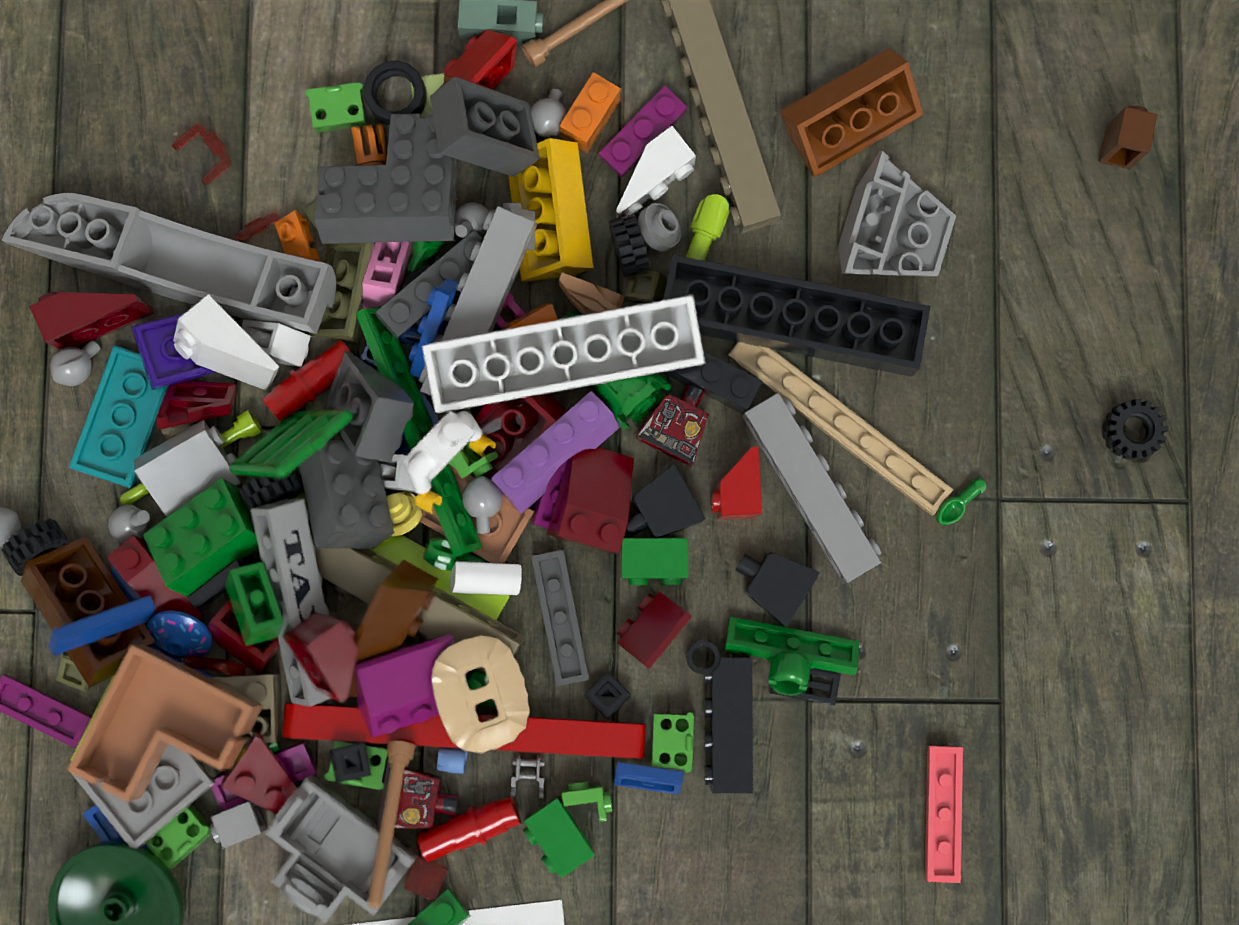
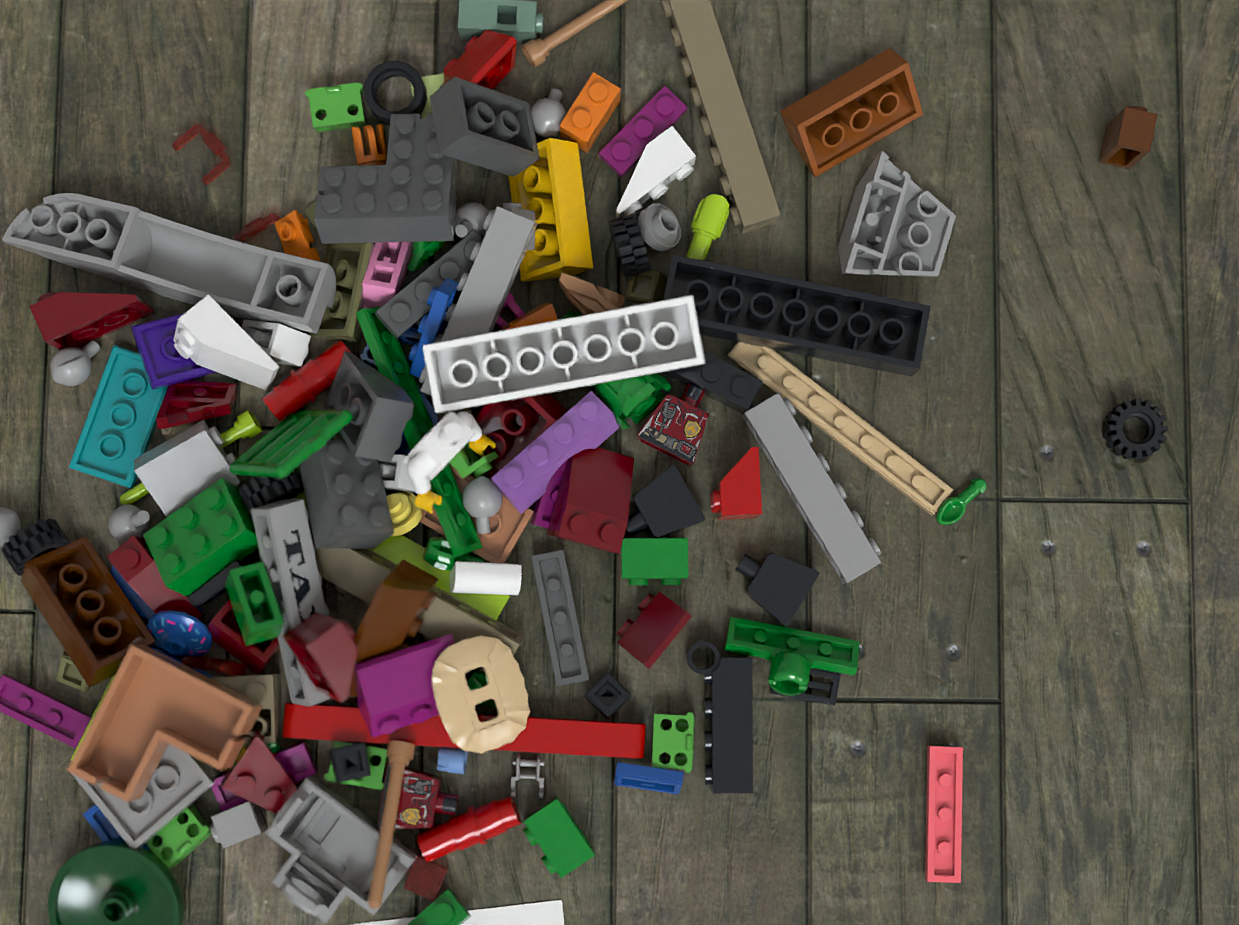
blue tile [48,596,155,656] -> none
bright green bracket [562,781,612,822] -> none

